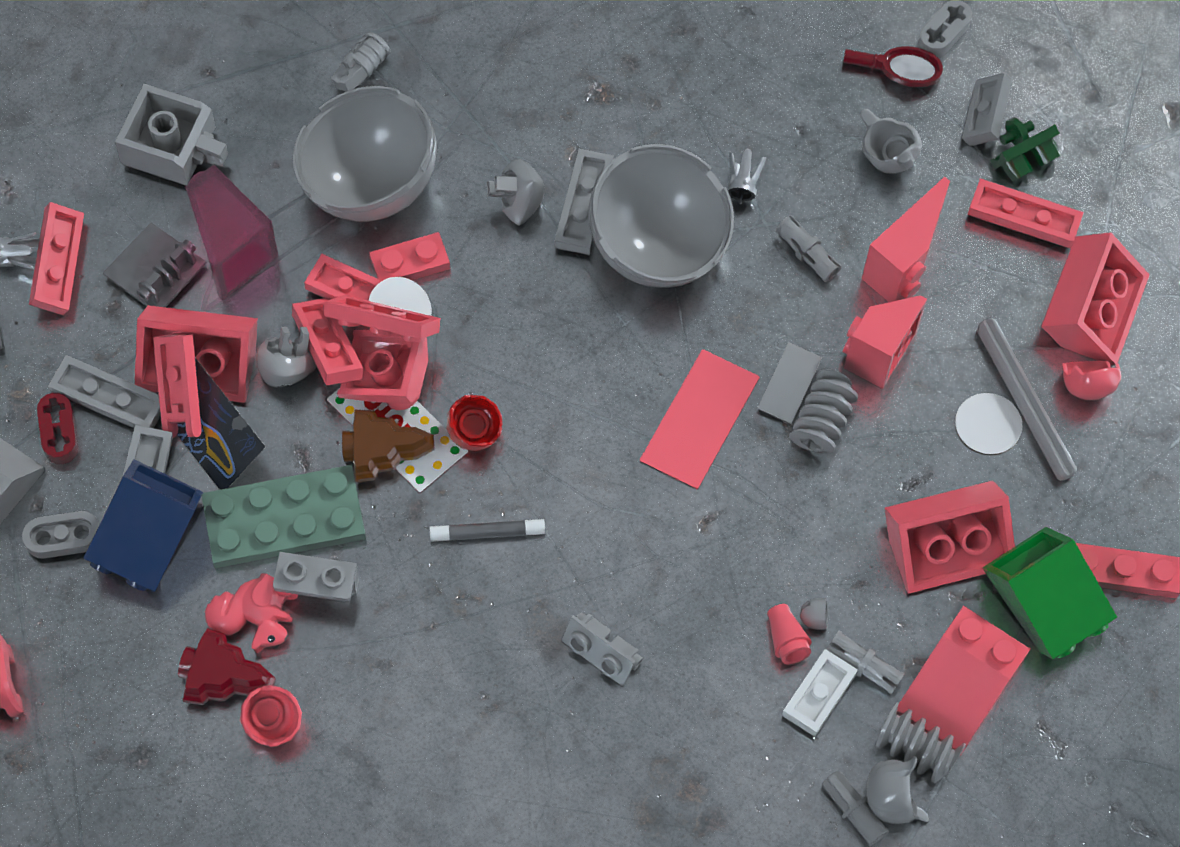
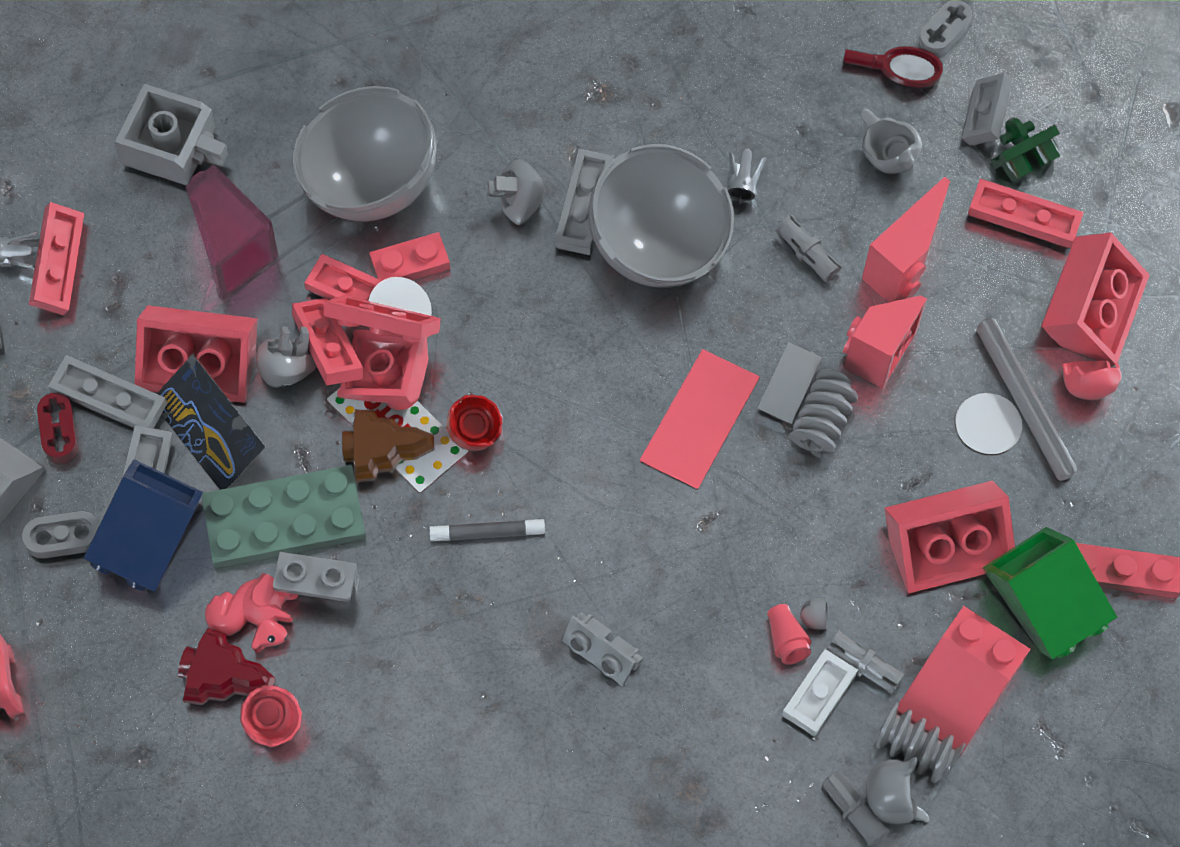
flat silver hinge [103,222,207,307] -> none
coral hinge [153,335,202,438] -> none
light grey hinge [331,31,391,92] -> none

